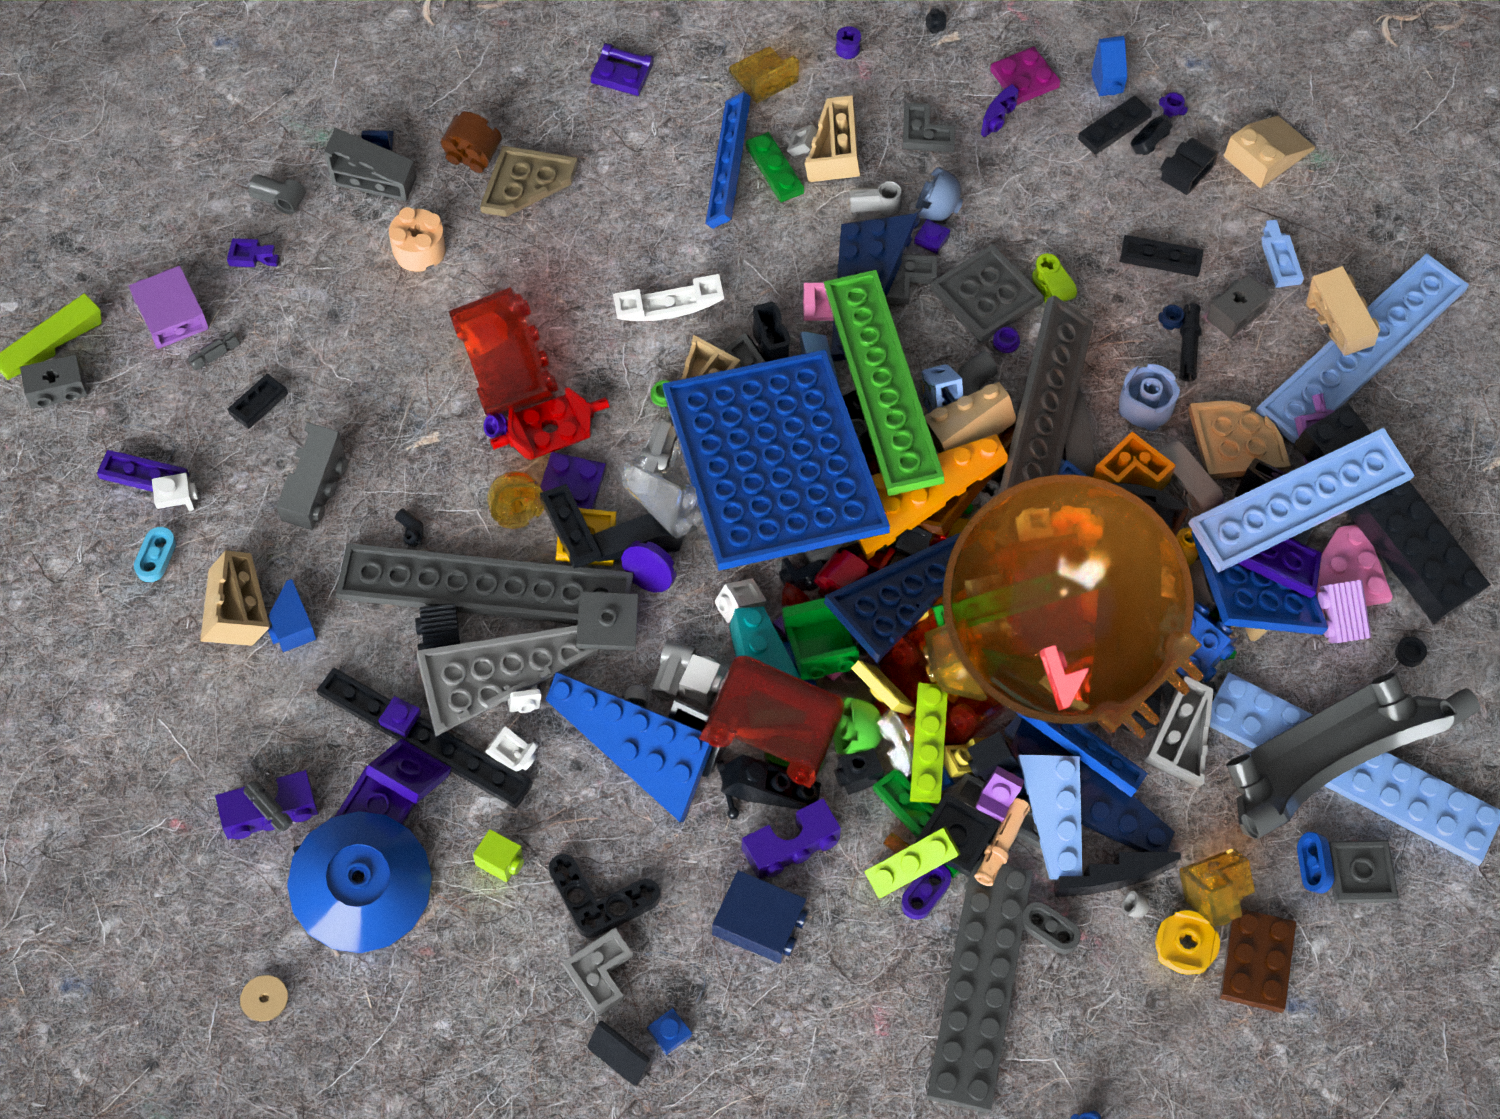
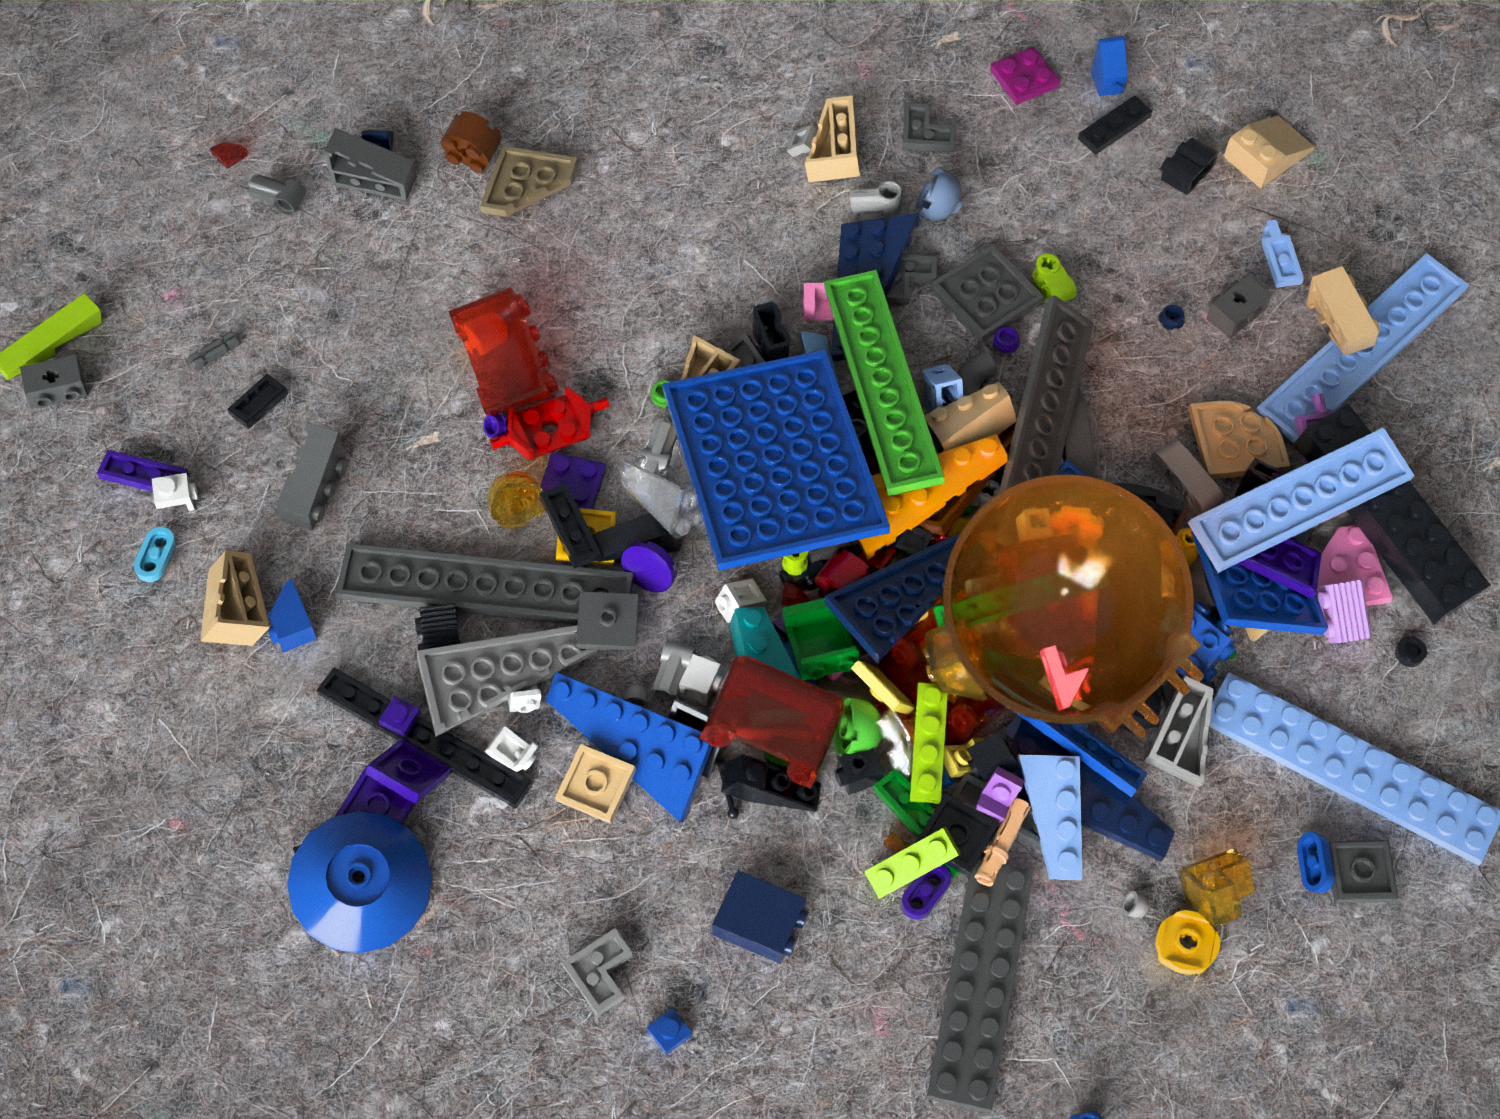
medium lavender panel [129,266,209,349] -> none
dark purple arch [215,770,318,840] -> none
dark purple plate [227,238,279,267] -> none
tan piece [240,975,288,1022] -> none
dark grey axle [243,781,292,832] -> none
light nougat brick [389,207,446,271] -> none
black arm [395,508,424,546] -> none
lime brick [473,829,524,882] -> none
black beam [549,854,660,938] -> none
black slope [588,1021,651,1086] -> none
dark purple plate [590,43,654,96] -> none
white slope [613,274,724,321] -> none
blue plate [705,91,751,229] -> none
clear yellow bracket [729,47,800,104] -> none
dark purple arch [741,798,841,879] -> none
green plate [746,132,804,203] -> none
dark purple wheel [835,26,861,59] -> none
dark purple plate [914,219,950,254] -> none
black plate [925,8,946,34] -> none
dark purple slope [981,84,1019,137] -> none
dark grey plate [1022,902,1081,954] -> none
black slope [1054,852,1181,897] -> none
light orange brick [1092,432,1176,491] -> none
black plate [1119,235,1203,277] -> none
light blue brick [1119,364,1180,431] -> none
black plate [1130,115,1173,155] -> none
dark purple plate [1159,92,1188,118] -> none
black pin [1179,303,1202,381] -> none
reddish brown plate [1220,907,1296,1013] -> none
dark grey panel [1226,672,1480,839] -> none
none -> clear red tile [210,143,248,169]
none -> tan plate [555,744,637,824]
none -> lime bush [782,551,809,576]

